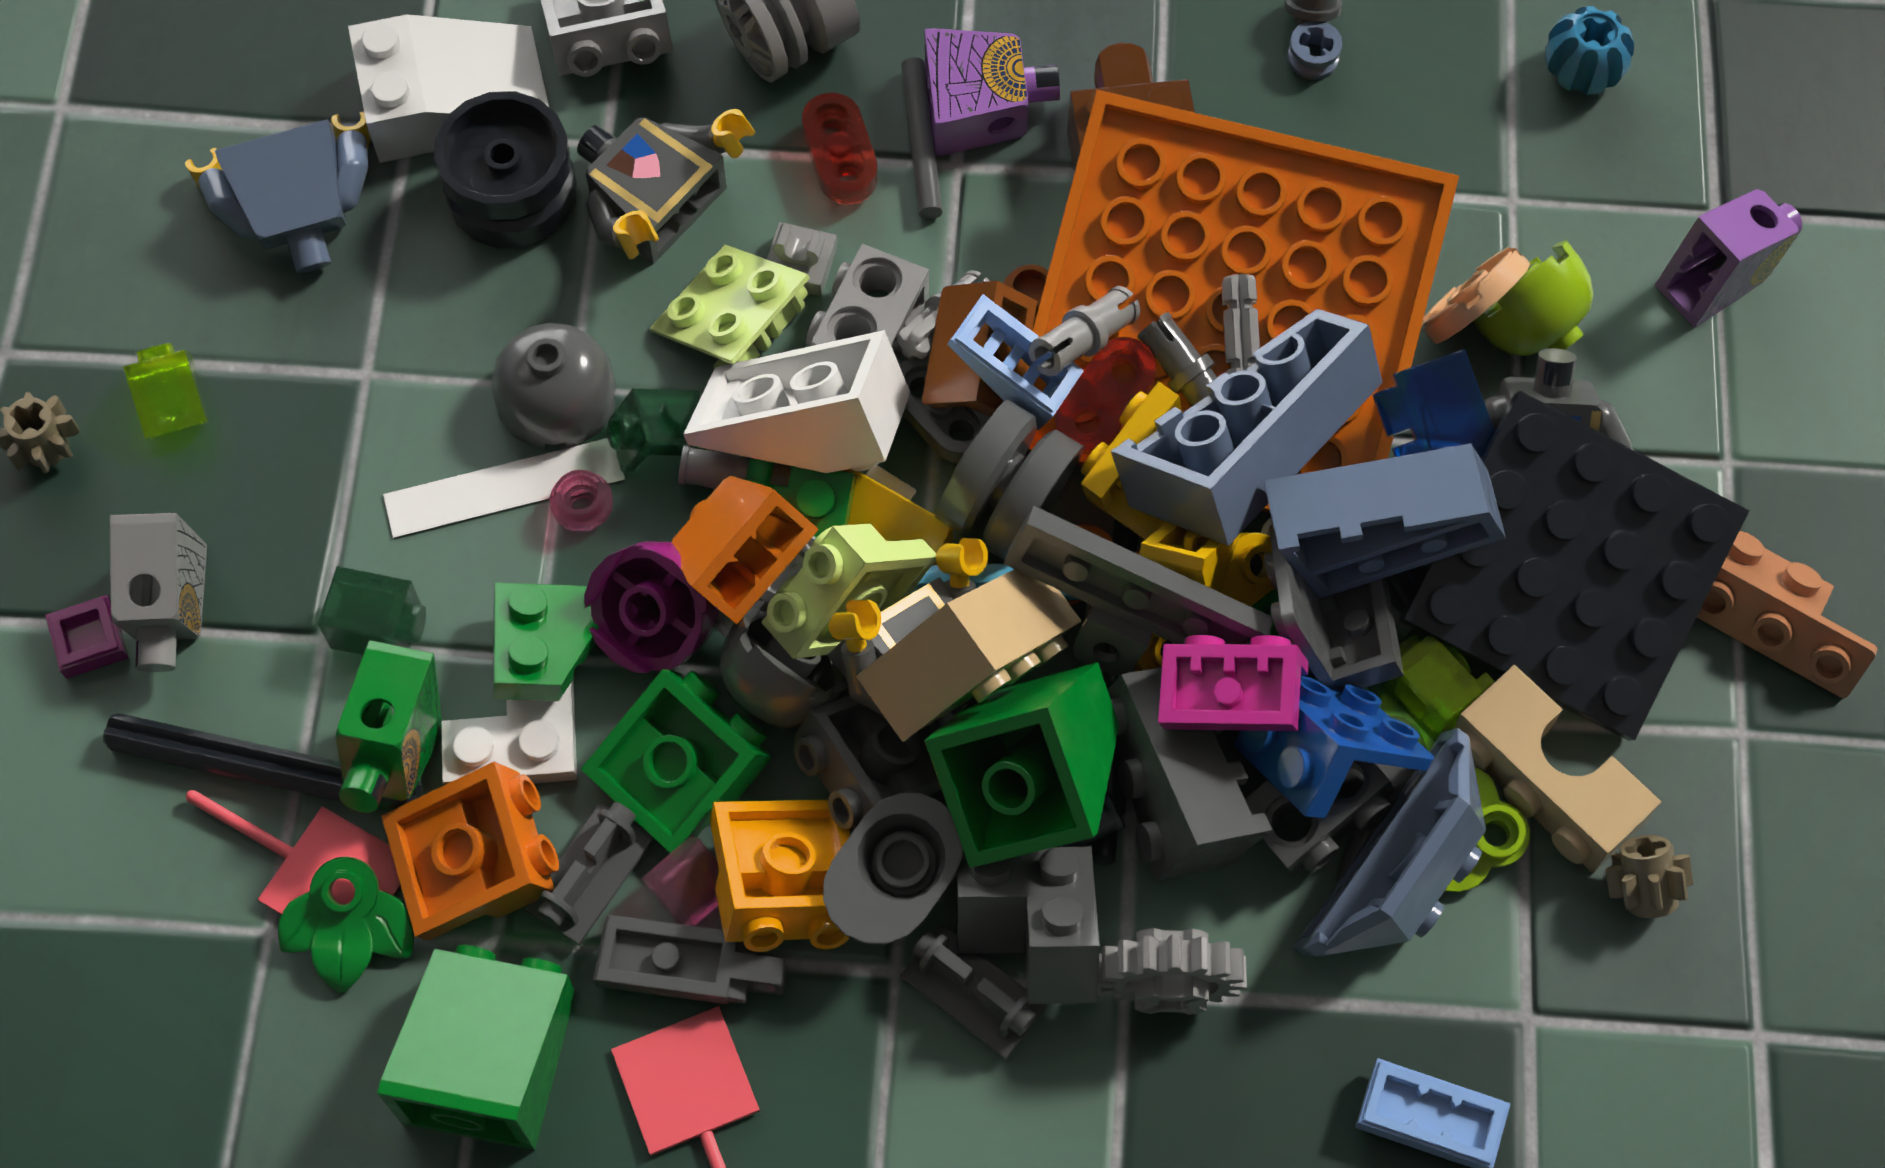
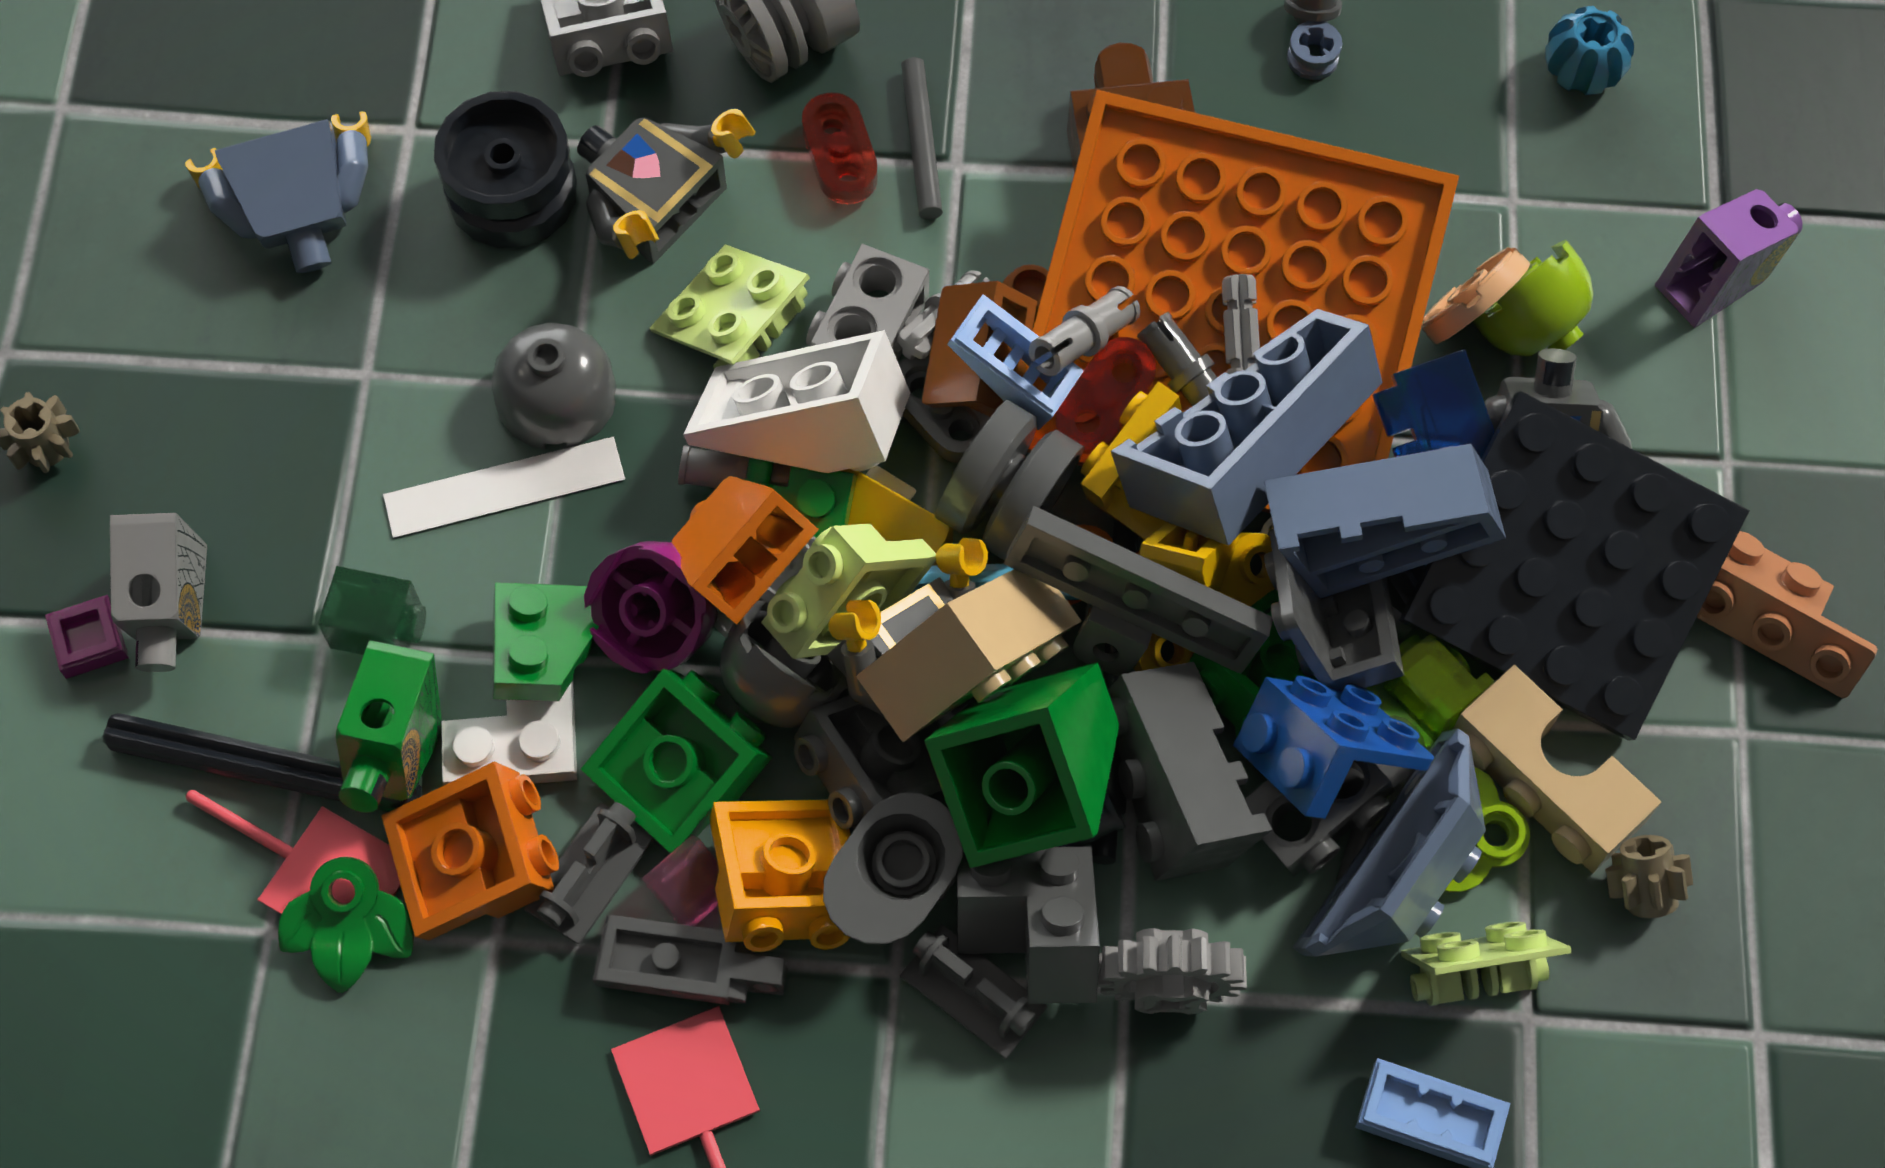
clear neon green bracket [123,343,209,439] -> none
white slope [348,14,549,163] -> none
slope [377,945,576,1151] -> none
clear pink plate [550,470,613,531] -> none
clear green bracket [607,388,708,472] -> none
light grey tile [767,222,837,298] -> none
medium lavender torso [924,28,1060,156] -> none
dark pink bracket [1158,635,1308,731] -> none
none -> yellowish green hinge [1401,922,1571,1006]

